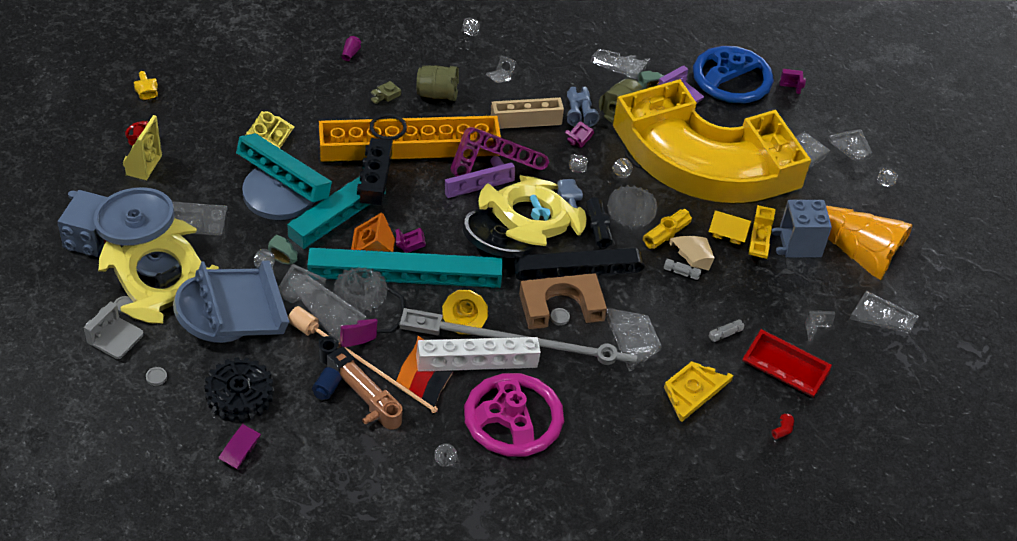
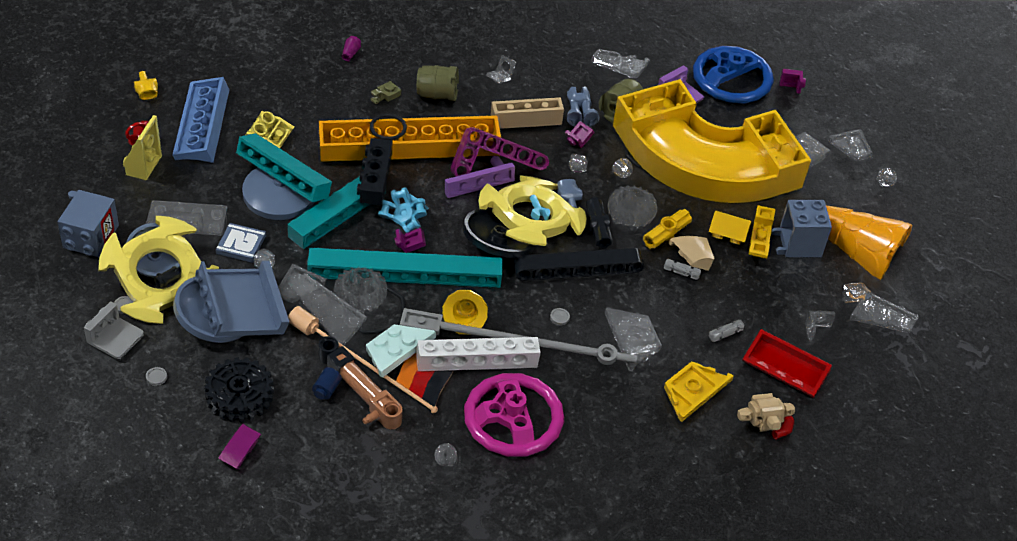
sand blue dish [94,187,175,246] -> none
sand green rock [268,235,298,265] -> none
magenta slope [340,319,378,347] -> none
orange slope [351,213,395,252] -> none
clear piece [462,18,480,37] -> none
medium nougat arch [519,273,607,329] -> none
sand green rock [638,71,664,89] -> none
none -> medium blue arch [172,77,229,163]
none -> tile [216,223,266,263]
none -> light aqua wing [366,324,436,377]
none -> medium azure piece [378,187,429,233]
none -> tan piece [737,393,795,431]
none -> clear bracket [843,282,871,303]

